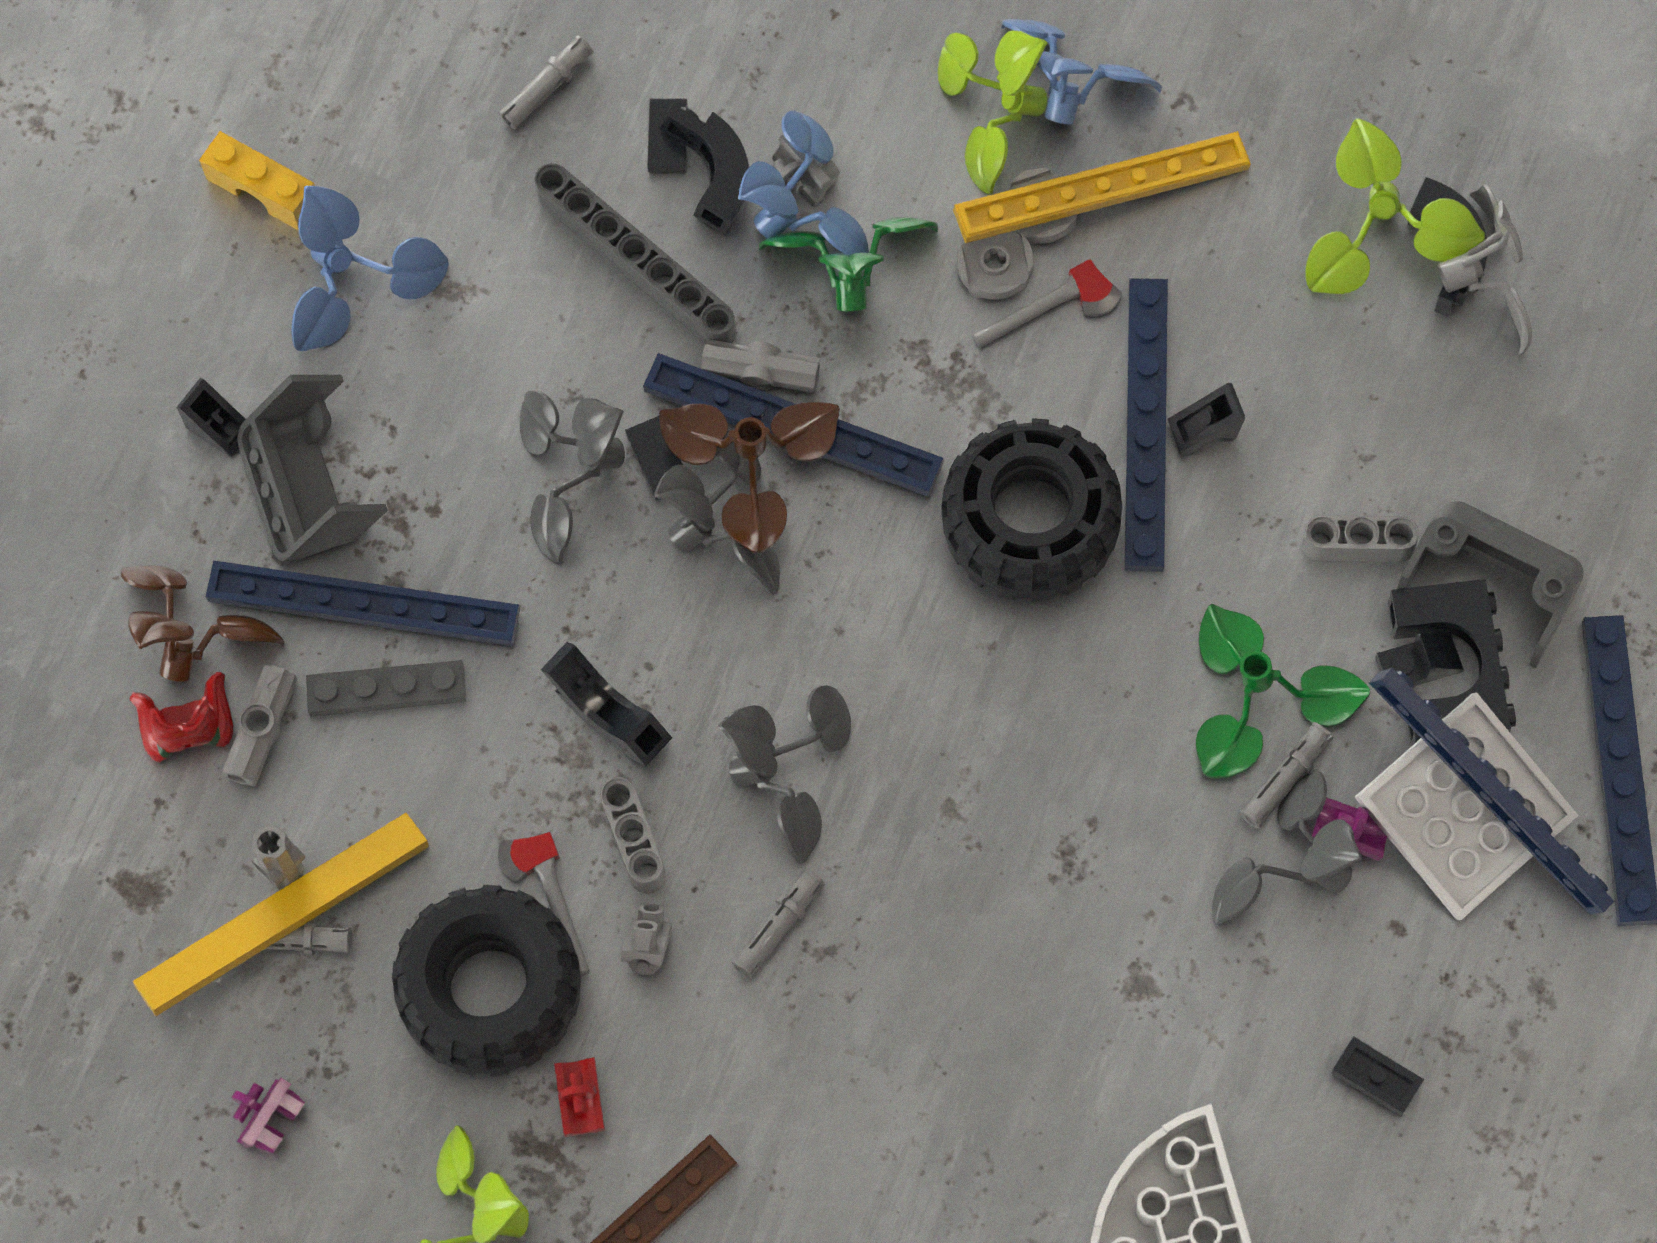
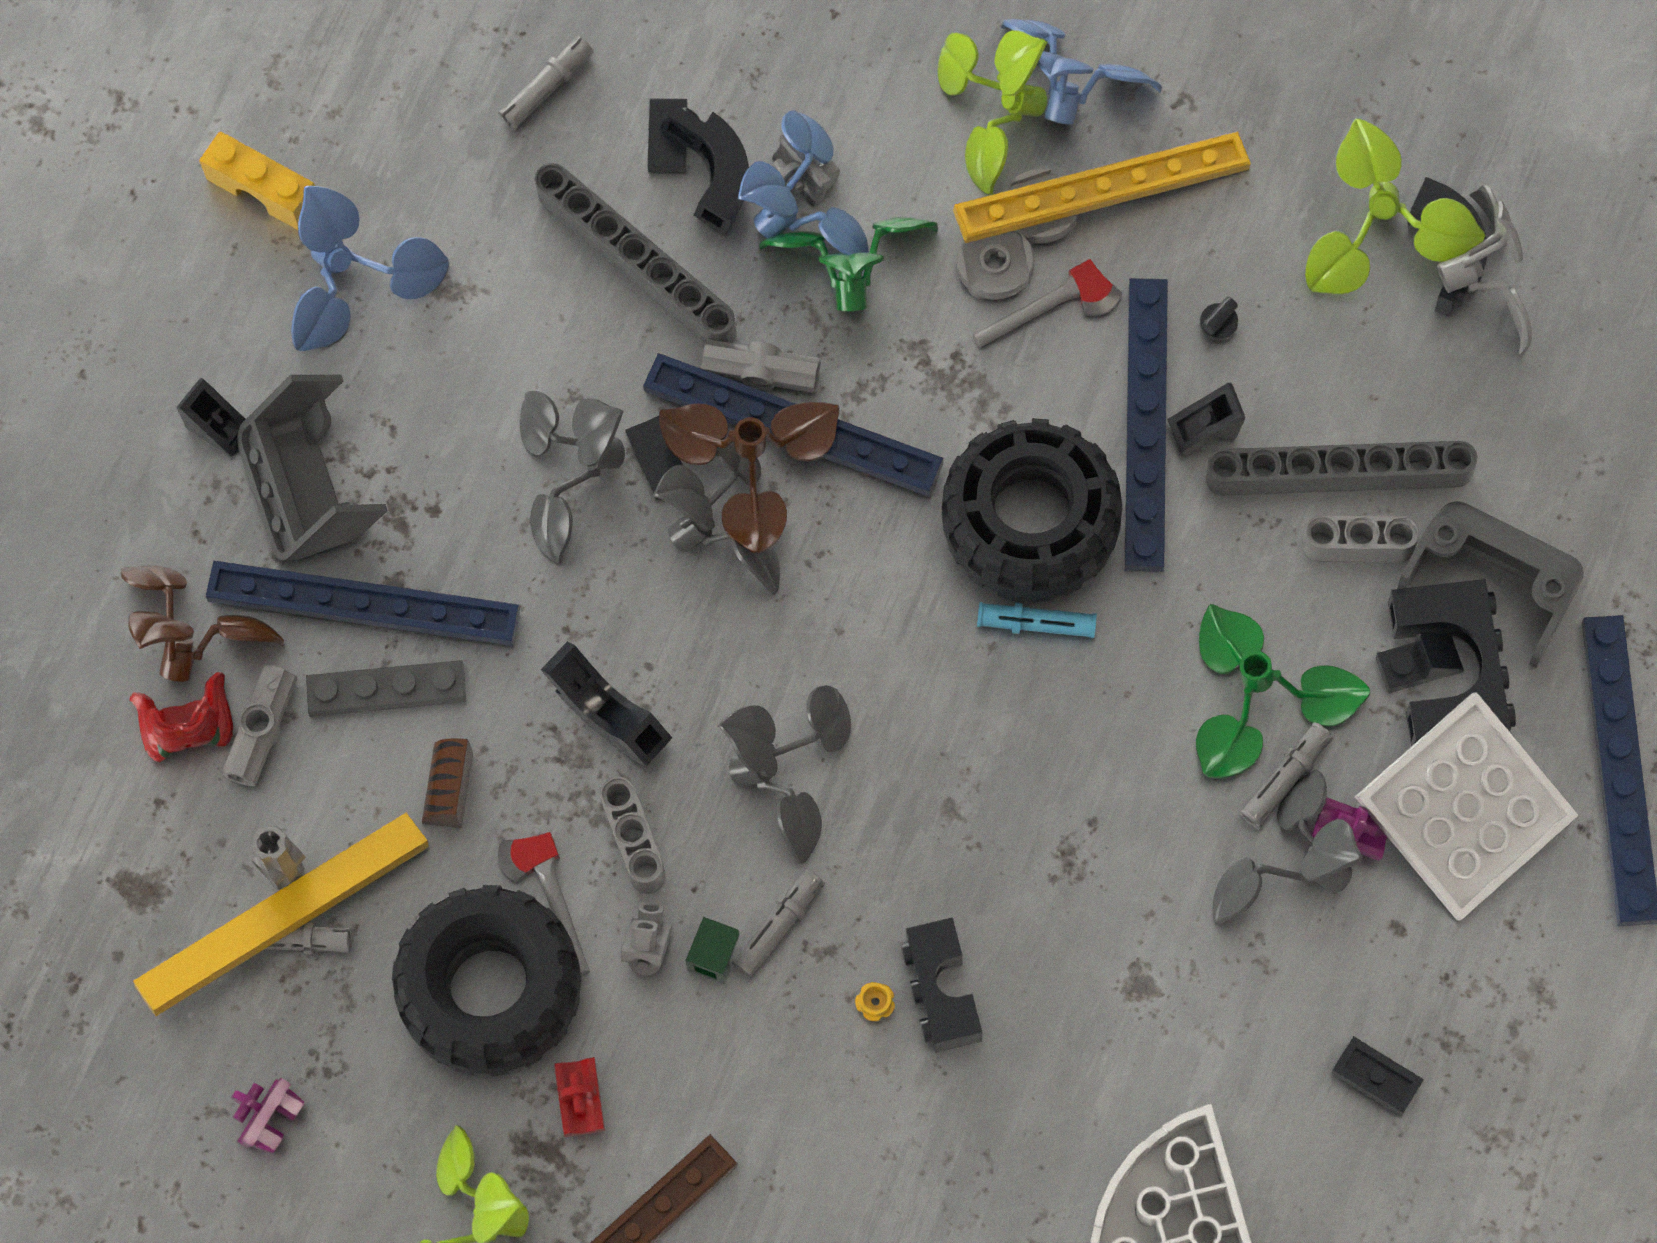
dark blue plate [1369,668,1614,914] -> none
none -> reddish brown brick [422,738,473,828]
none -> dark green panel [685,917,740,984]
none -> yellow plate [855,982,895,1021]
none -> black arch [900,917,982,1053]
none -> medium azure pin [977,602,1097,638]
none -> black plate [1200,296,1238,341]
none -> dark grey beam [1205,441,1478,496]

